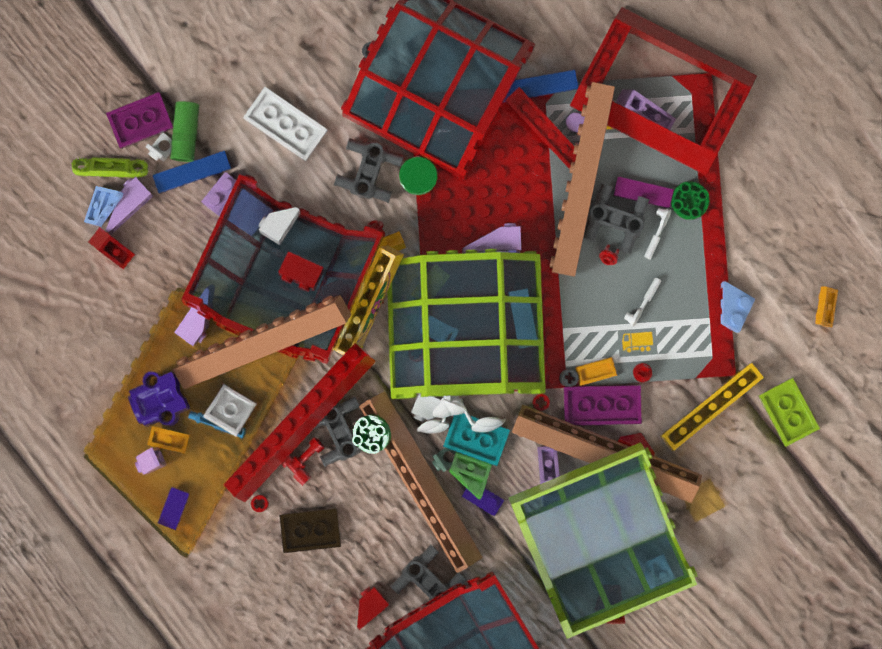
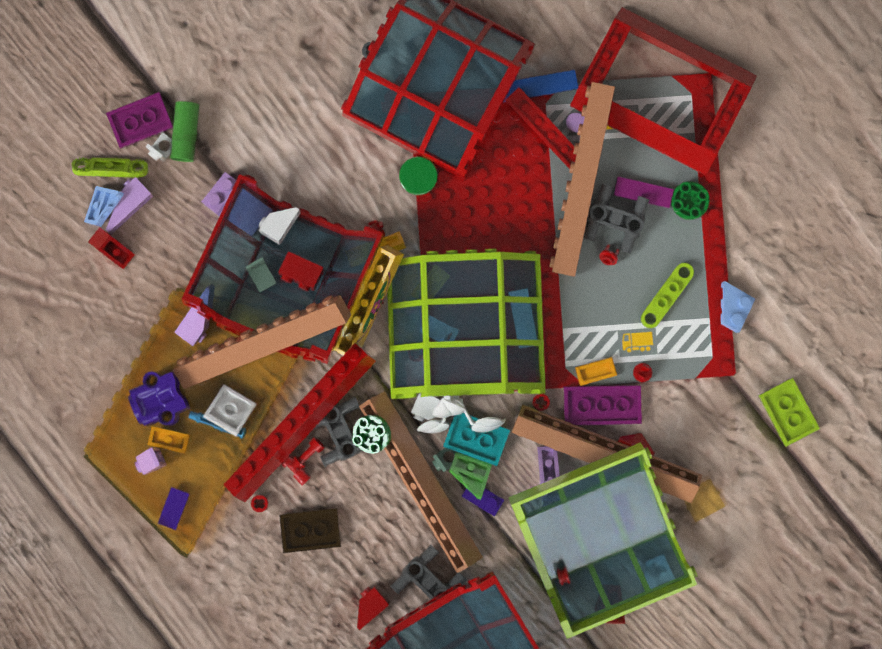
blue tile [152,151,231,194] -> none
white plate [243,87,328,161] -> none
dark grey piece [334,138,404,203] -> none
lavender slope [462,223,521,254] -> none
dark grey bush [559,369,578,387] -> none
lavender slope [616,89,676,130] -> none
white piece [624,277,662,327] -> none
white piece [644,208,671,260] -> none
yellow brick [660,363,764,451] -> none
light orange plate [815,286,838,328] -> none
none -> sand green bracket [246,257,277,293]
none -> red bush [557,567,571,586]
none -> lime plate [640,263,694,328]

